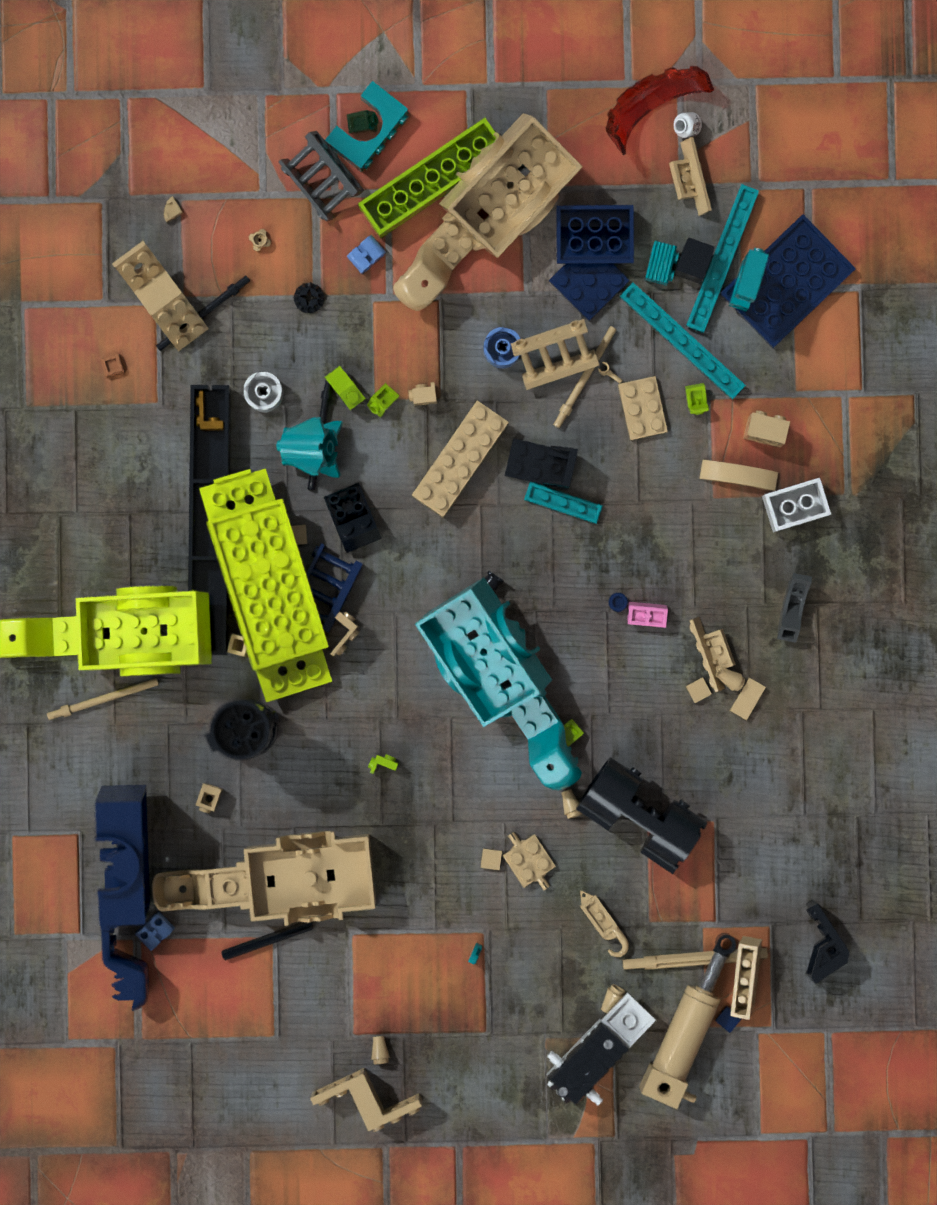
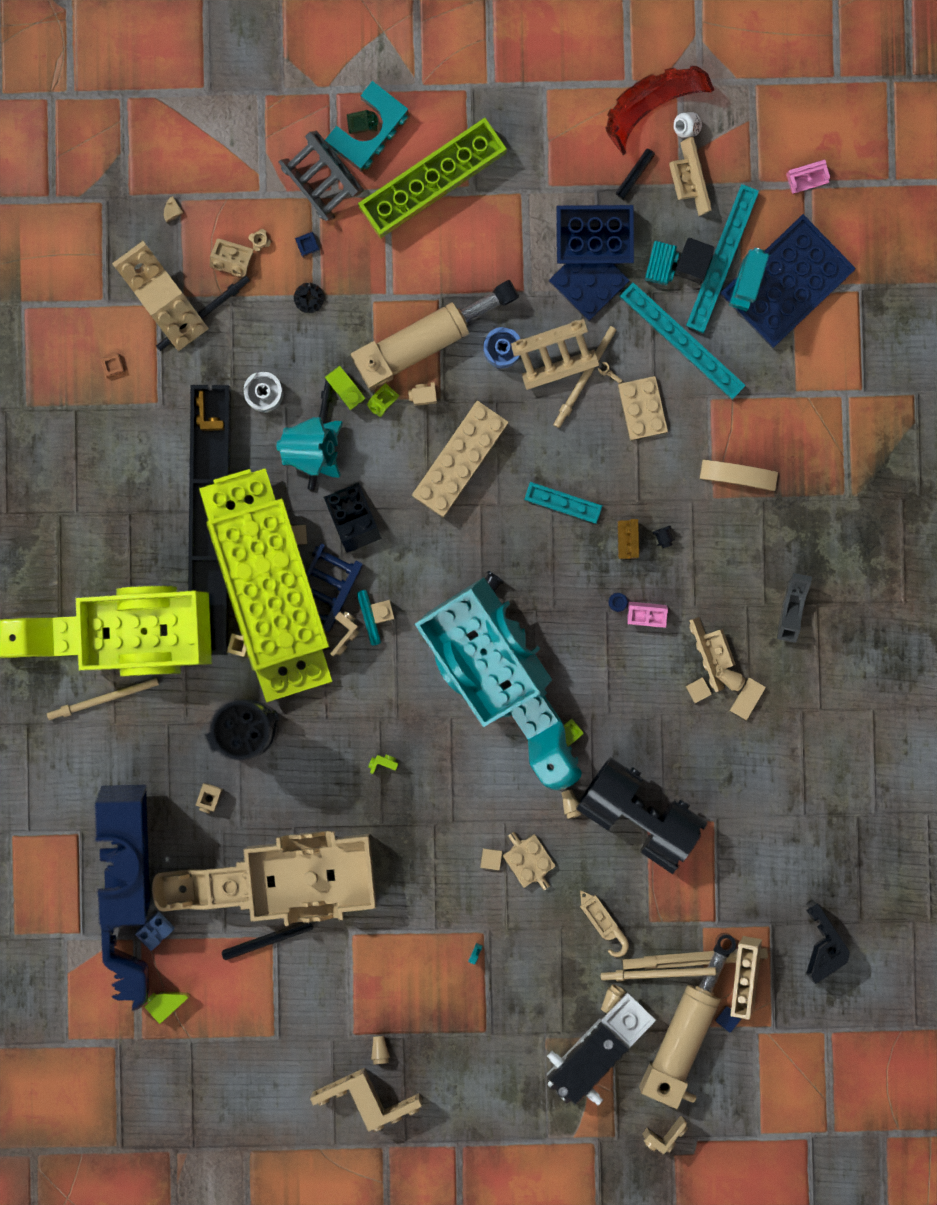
medium blue piece [347,235,387,274] -> none
tan piece [393,113,582,311] -> none
black bracket [505,438,578,490] -> none
lime bracket [685,383,709,415] -> none
tan brick [743,410,790,448] -> none
white brick [762,478,831,533] -> none
none -> lime slope [144,991,190,1024]
none -> tan bracket [209,238,254,277]
none -> dark blue tile [295,232,320,257]
none -> tan piece [351,280,520,392]
none -> teal axle [357,590,381,646]
none -> tan brick [371,600,395,624]
none -> tan bar [601,967,716,982]
none -> black axle [616,148,655,199]
none -> pearl gold bracket [618,519,639,559]
none -> tan bracket [642,1116,687,1154]
none -> black brick [652,525,675,549]
none -> bright pink hinge [786,160,830,194]

